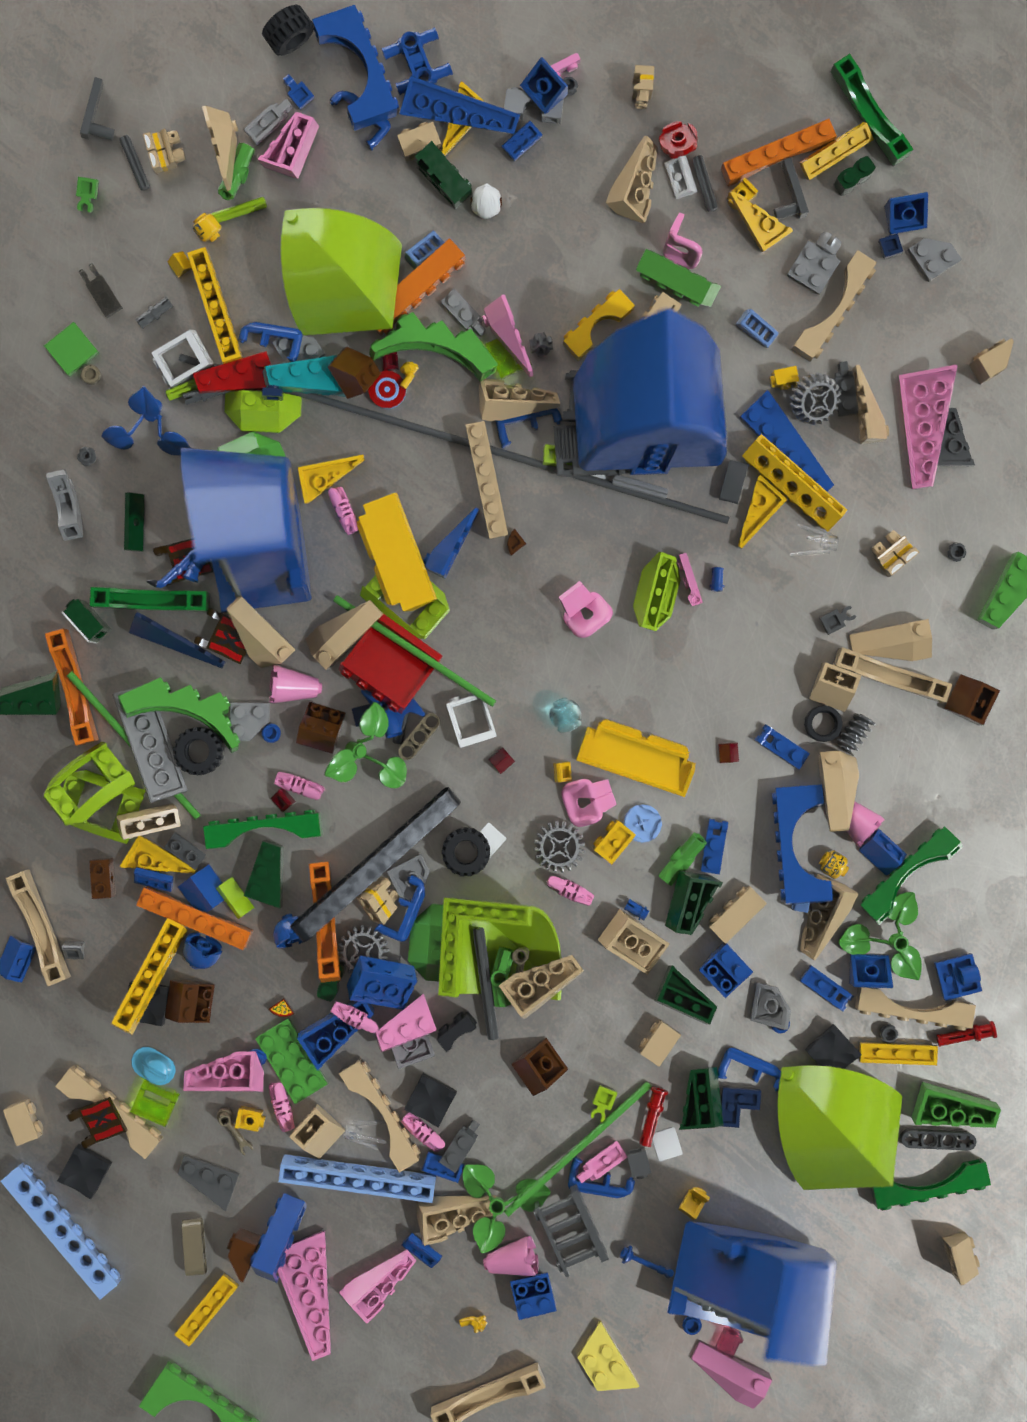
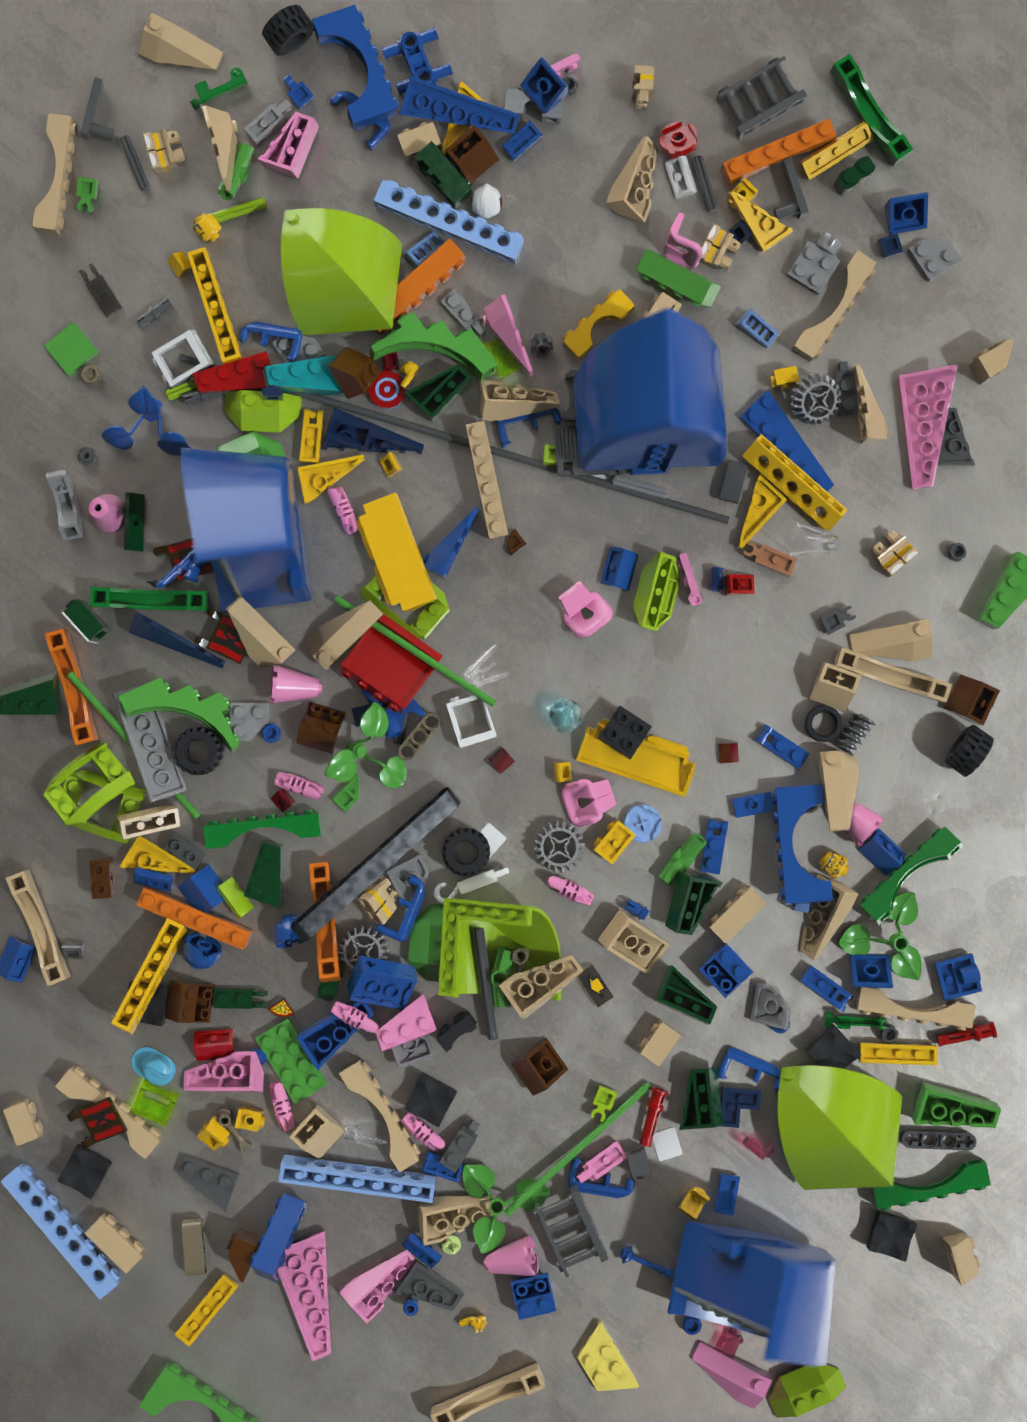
none -> tan arch [32,113,77,235]
none -> tan brick [84,1212,146,1274]
none -> bright pink cone [89,494,125,532]
none -> tan wedge [138,13,224,71]
none -> green piece [191,67,248,110]
none -> red panel [193,1029,234,1061]
none -> yellow brick [197,1116,230,1151]
none -> dark green hinge [213,988,268,1009]
none -> yellow plate [299,409,324,464]
none -> dark blue wedge [321,407,424,454]
none -> bright green tile [332,774,359,813]
none -> light blue brick [374,180,524,264]
none -> yellow slope [379,452,403,477]
none -> dark grey wing [395,1260,464,1311]
none -> blue pin [403,1297,418,1316]
none -> dark green wedge [404,364,472,422]
none -> white piece [434,867,510,904]
none -> yellowish green plate [442,1235,461,1255]
none -> reddish brown slope [445,125,500,184]
none -> clear plant [465,644,510,687]
none -> clear smoke tile [577,964,614,1007]
none -> black brick [598,706,652,759]
none -> blue panel [601,547,638,591]
none -> tan hips [699,224,741,270]
none -> blue plate [714,1173,740,1216]
none -> dark grey fence [716,56,807,139]
none -> red slope [724,574,755,596]
none -> dark blue slope [729,220,753,246]
none -> blue plate [732,792,774,818]
none -> clear pink bracket [742,1137,774,1160]
none -> nougat plate [743,542,797,577]
none -> lime wedge [768,1364,847,1418]
none -> green piece [825,1011,888,1030]
none -> black brick [866,1210,917,1262]
none -> black tyre [945,724,994,777]

